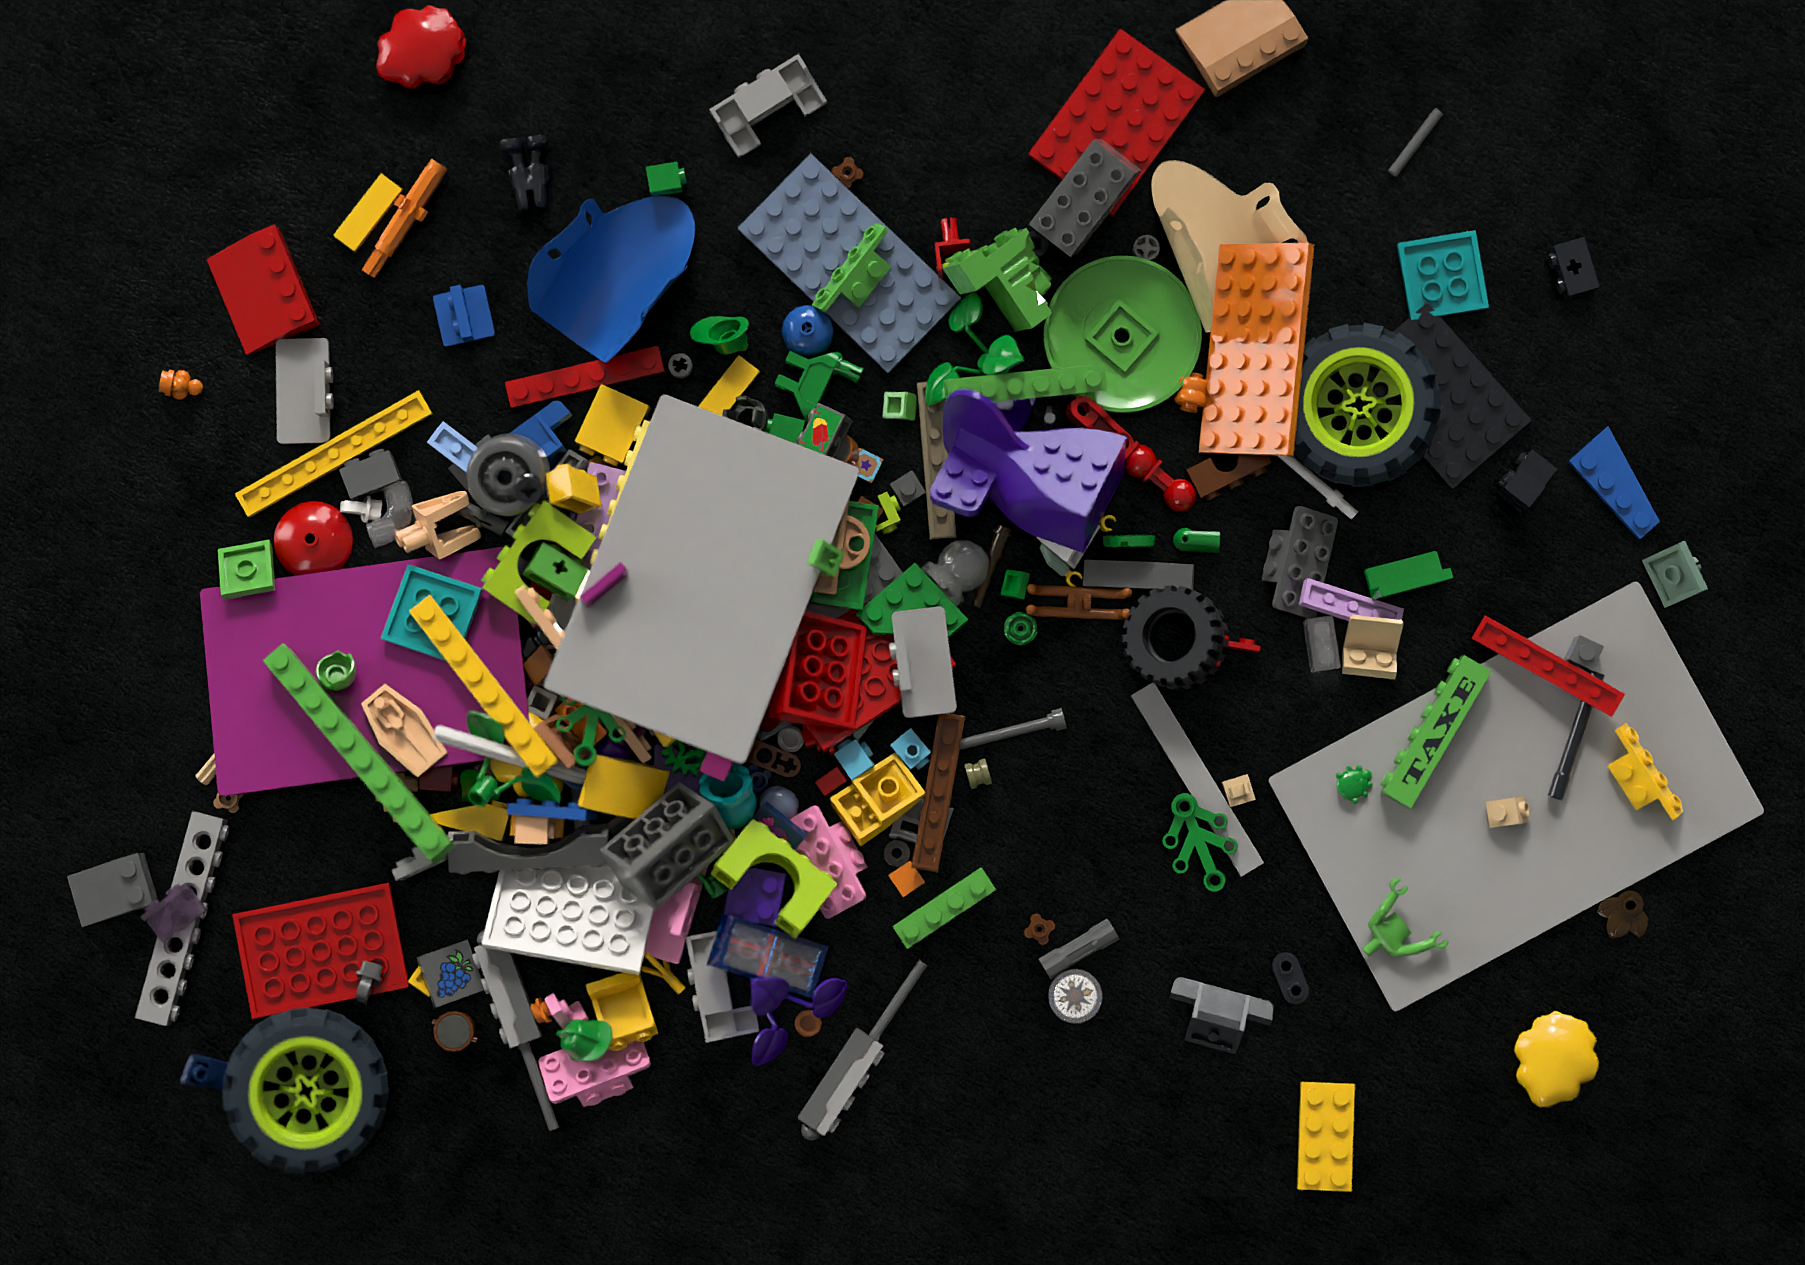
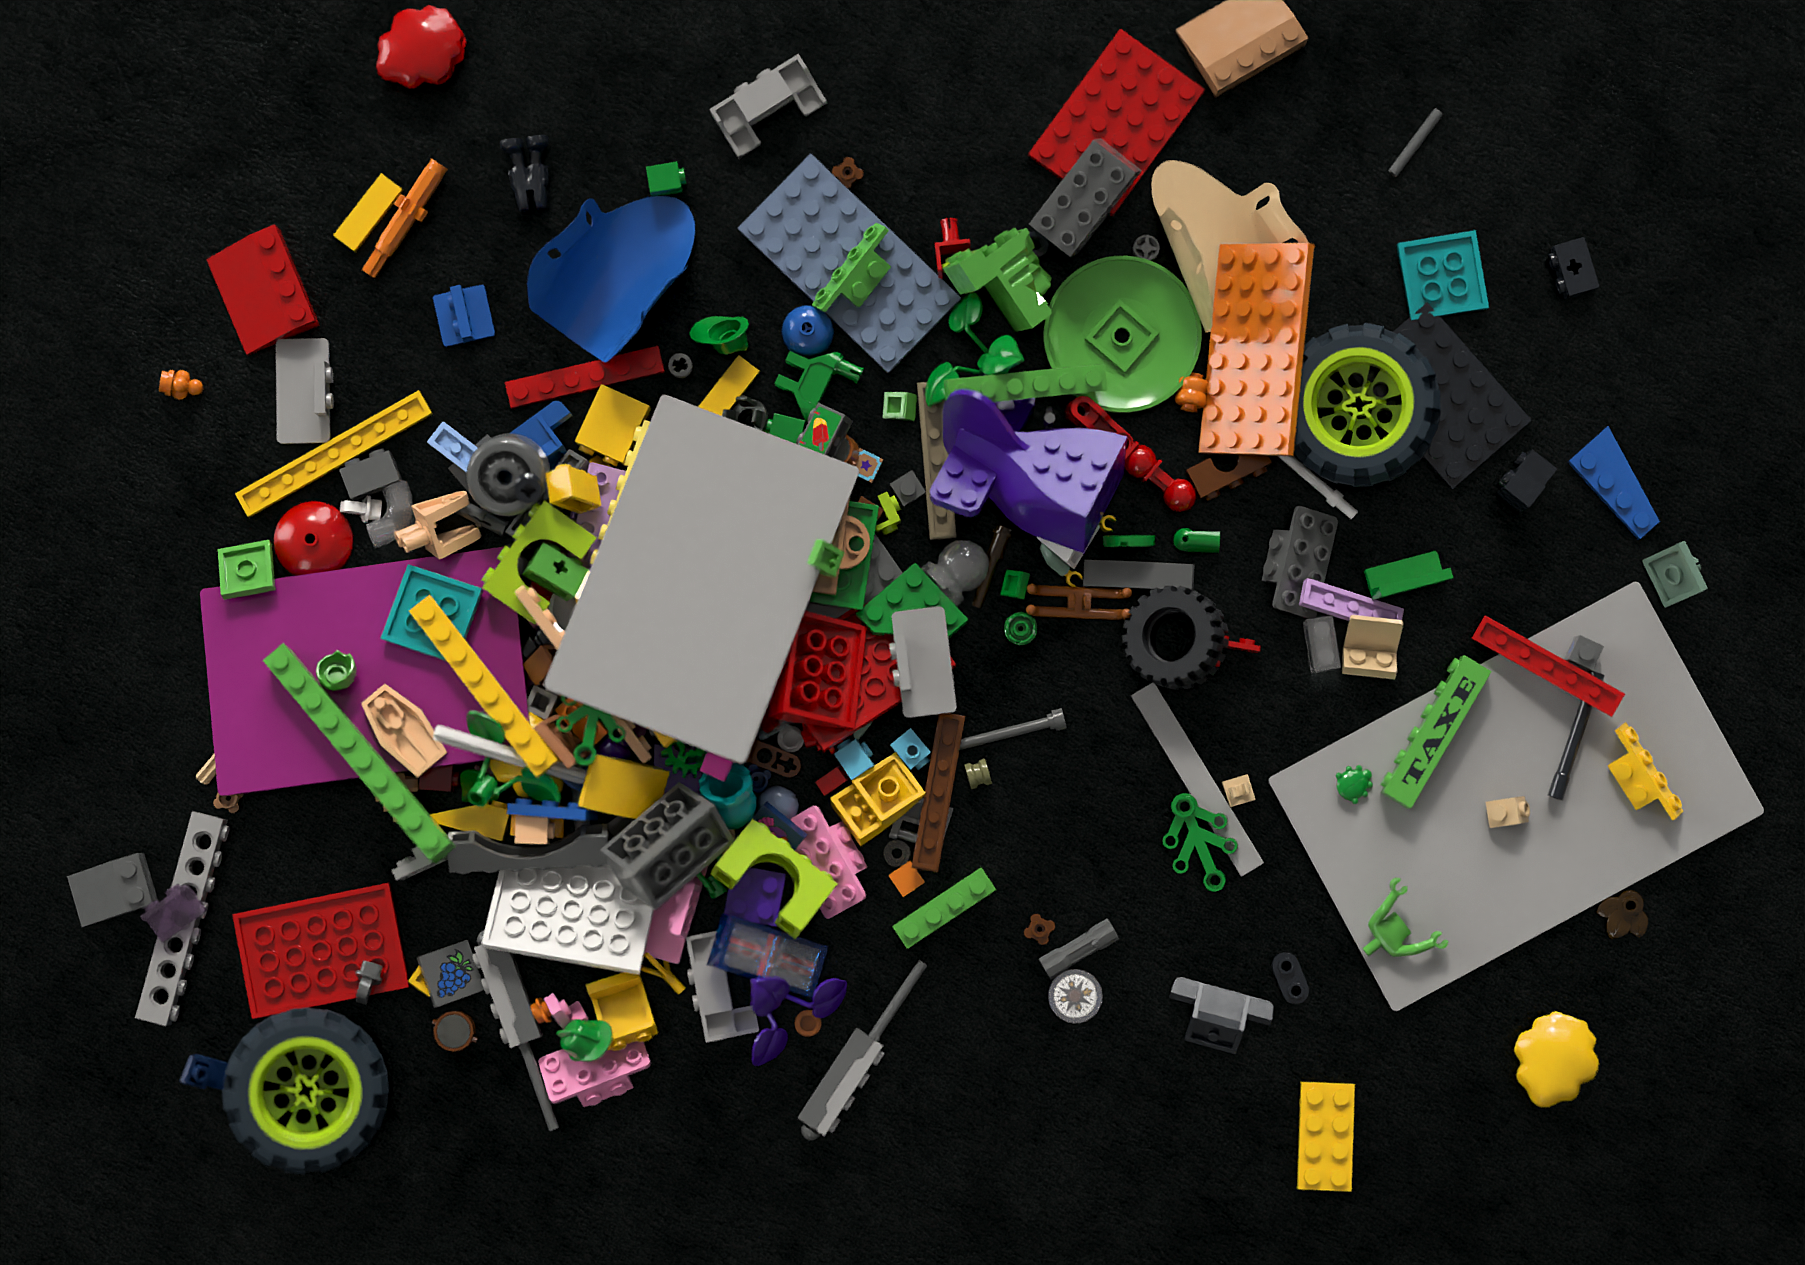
magenta tile [579,562,628,608] -> none

